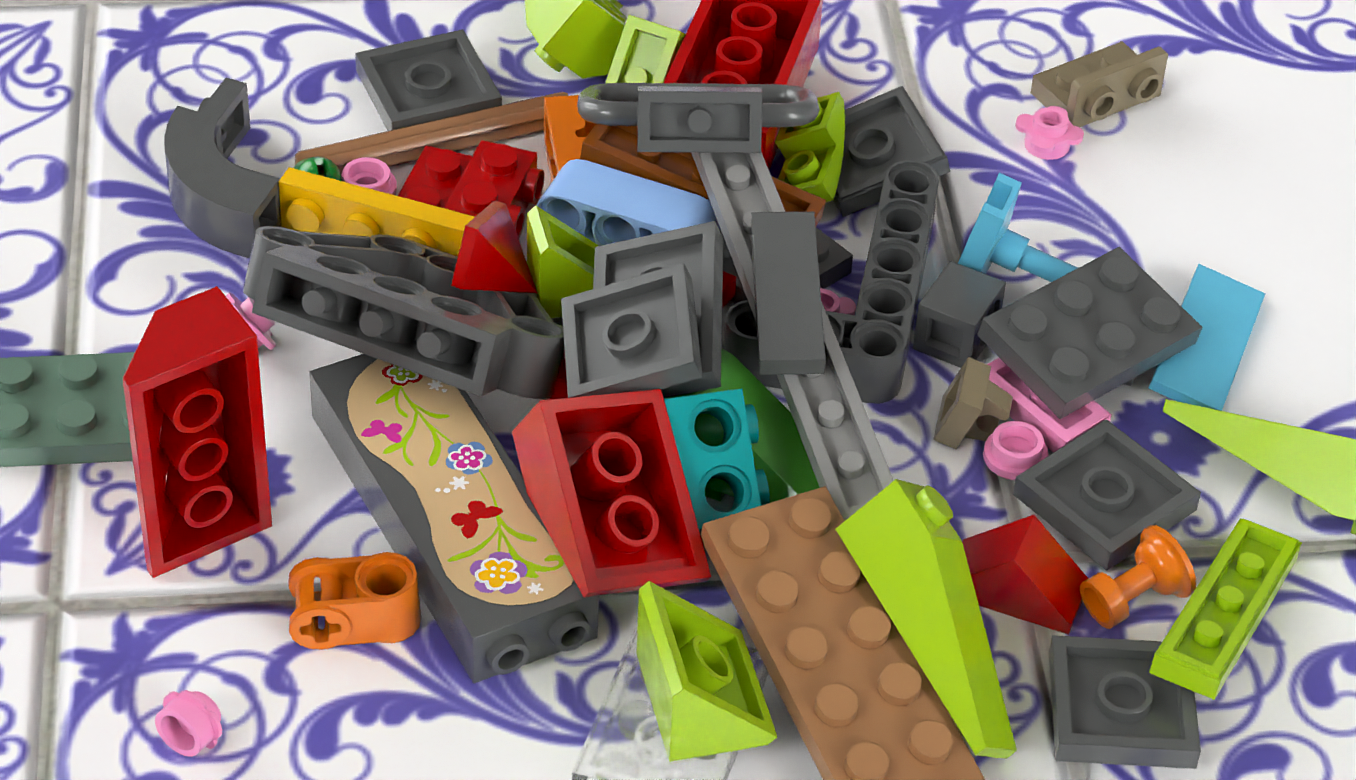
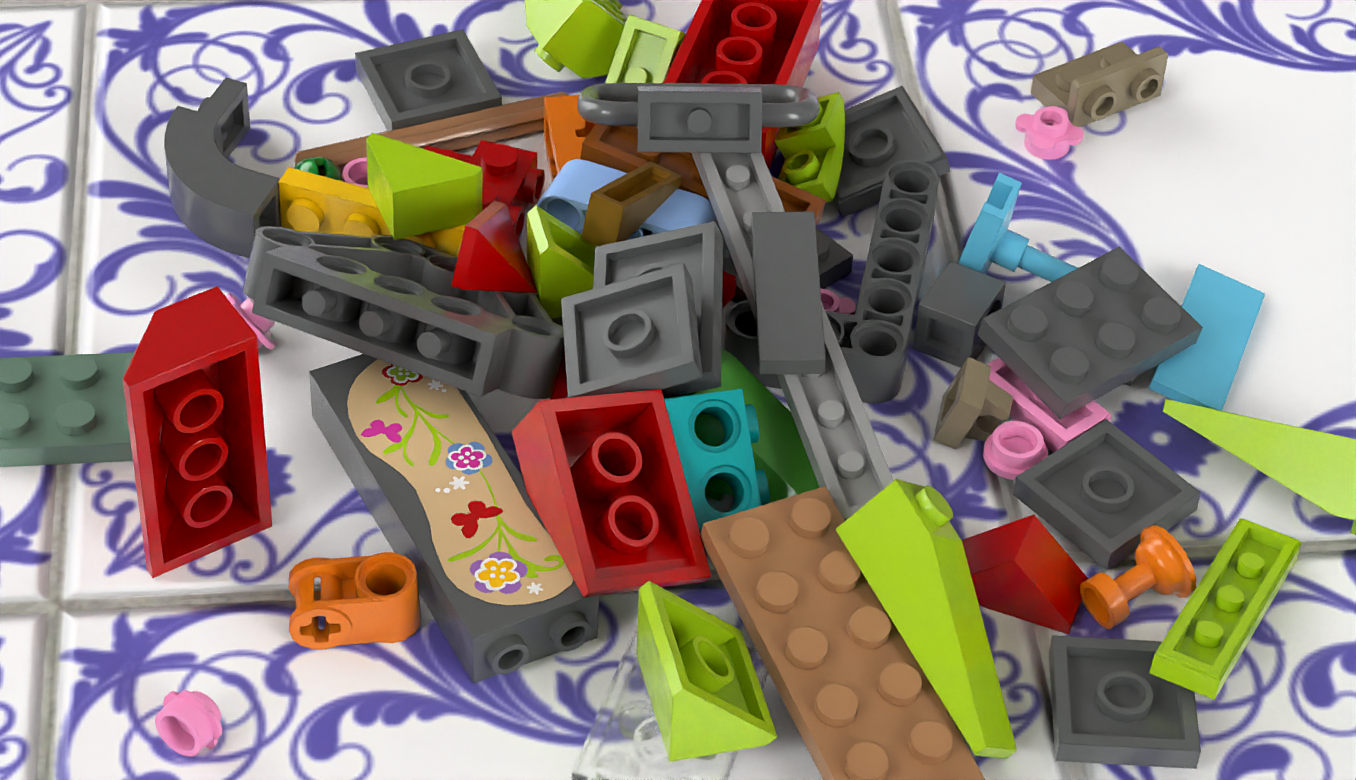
none -> lime slope [366,133,482,240]
none -> pearl gold piece [581,161,682,246]

